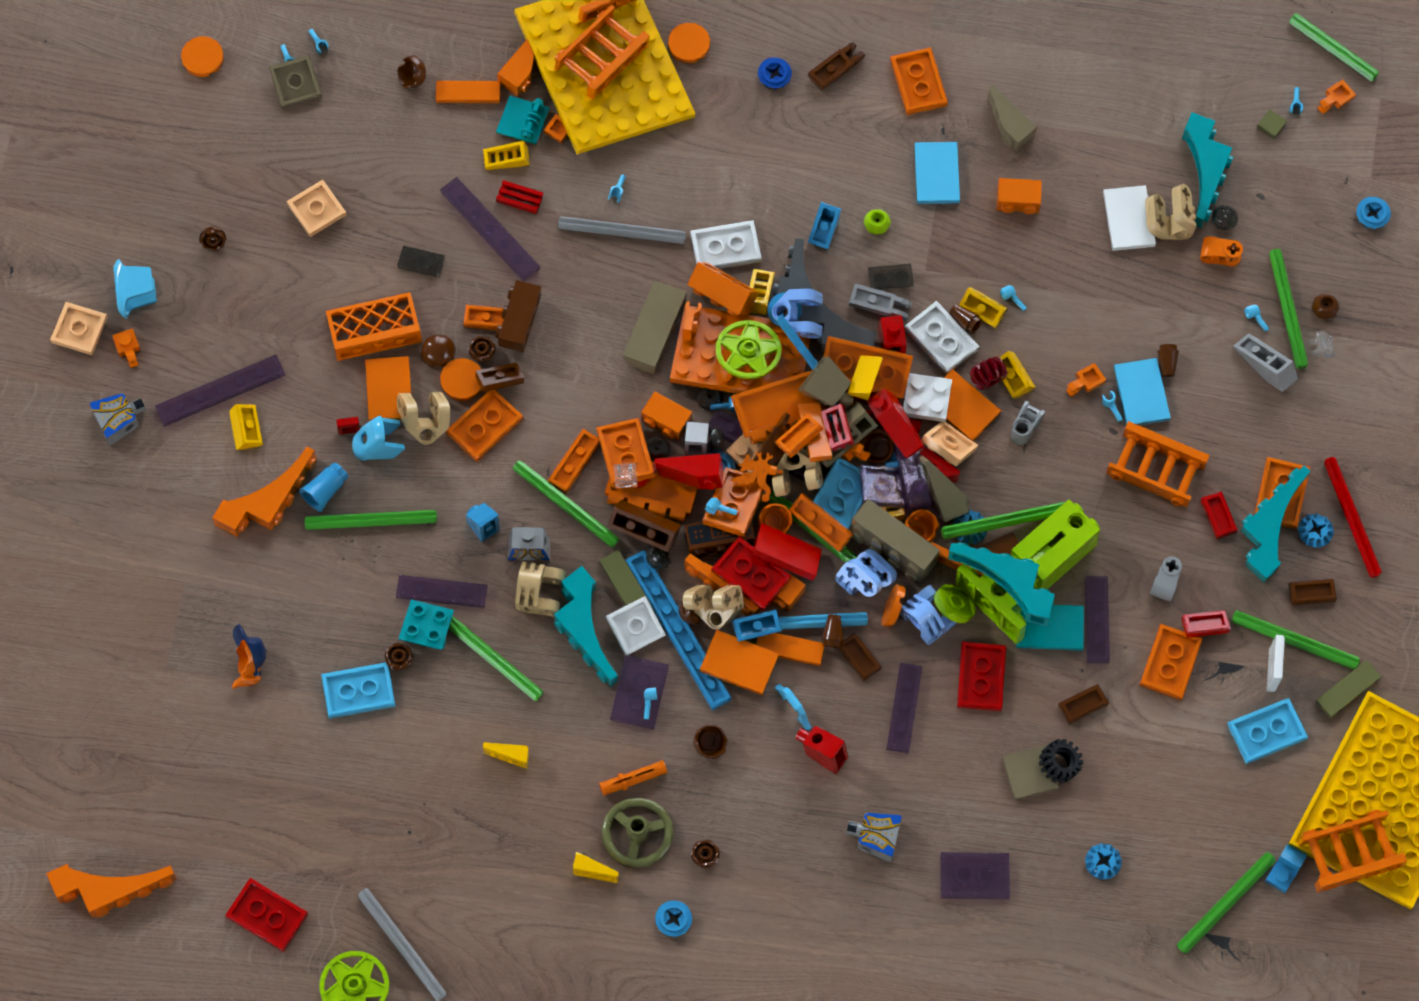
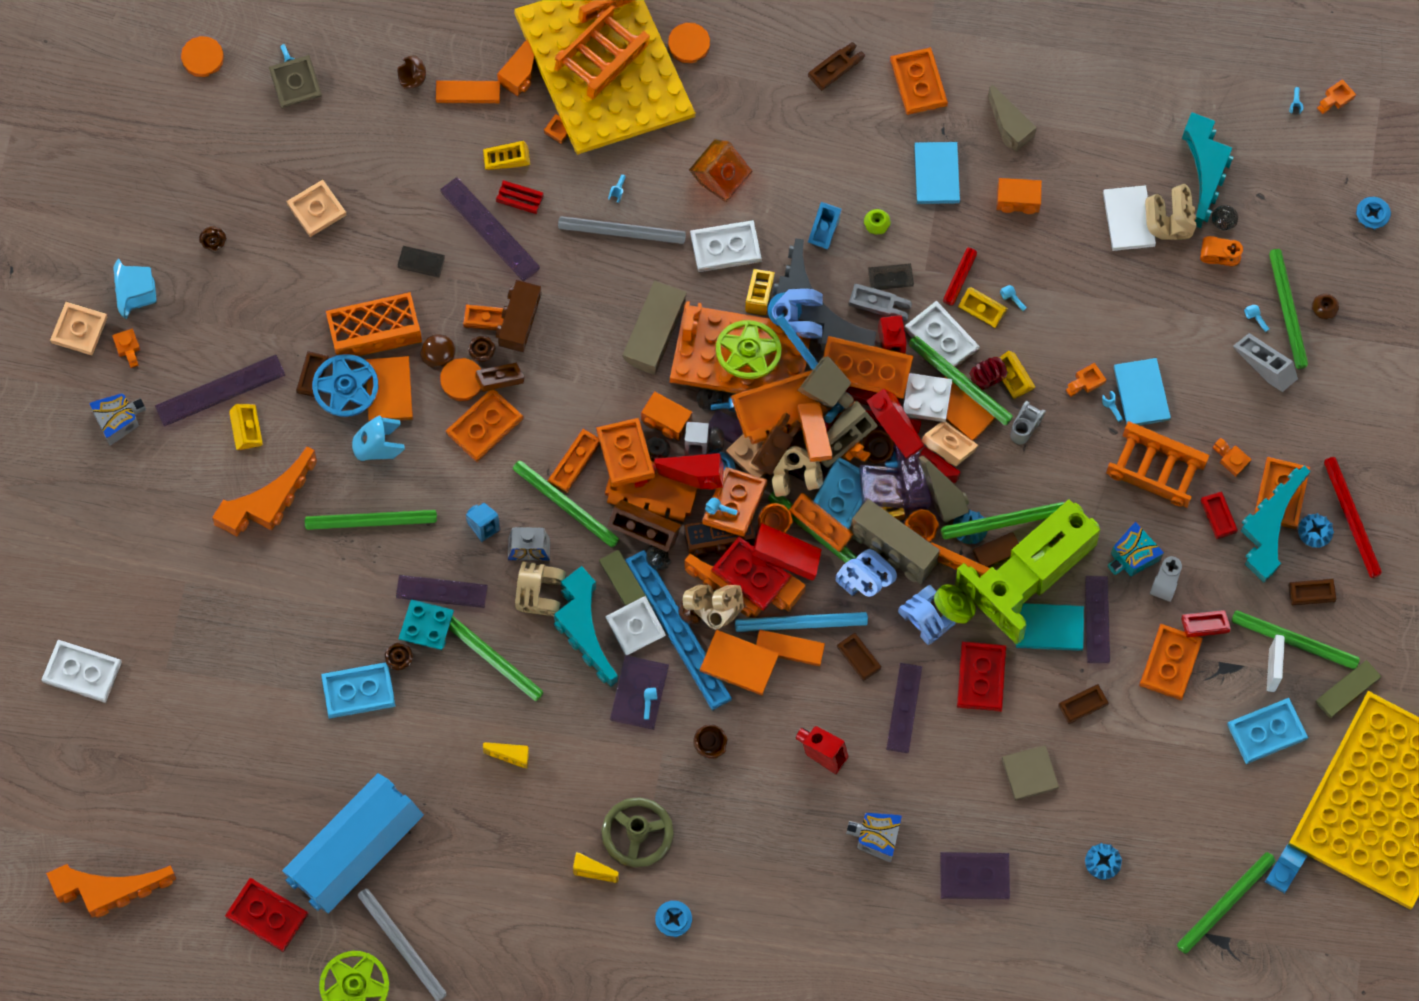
hair [232,624,267,690] -> none
dark azure plant [299,463,348,512] -> none
medium azure hand [308,29,329,54] -> none
red tile [336,416,360,435] -> none
tan piece [397,392,450,445] -> none
teal hinge [496,96,550,145] -> none
orange pin [599,760,668,796] -> none
clear tile [613,463,638,488] -> none
orange brick [687,262,759,317] -> none
reddish brown plate [691,840,720,868] -> none
orange piece [731,452,783,502] -> none
dark azure slope [731,610,782,642] -> none
blue gear [758,57,792,90] -> none
orange tile [775,413,823,458] -> none
medium azure helmet [775,684,812,730] -> none
red tile [821,404,854,452] -> none
reddish brown cone [821,614,843,648] -> none
yellow slope [847,356,883,401] -> none
orange tile [881,584,906,628] -> none
teal arch [948,542,1055,626] -> none
reddish brown cone [950,304,982,333] -> none
black tyre [1039,739,1083,783] -> none
reddish brown cone [1157,344,1179,377] -> none
olive tile [1257,109,1287,139] -> none
bright green axle [1289,13,1379,81] -> none
orange fence [1298,810,1407,893] -> none
clear tile [1309,330,1335,359] -> none
none -> white tile [42,640,122,703]
none -> dark azure panel [282,773,424,914]
none -> reddish brown tile [296,351,329,397]
none -> dark azure wheel [312,354,378,417]
none -> clear orange slope [689,139,753,202]
none -> bright green axle [909,336,1013,425]
none -> red axle [943,247,977,306]
none -> torso [1108,522,1164,576]
none -> orange plate [1213,438,1252,477]

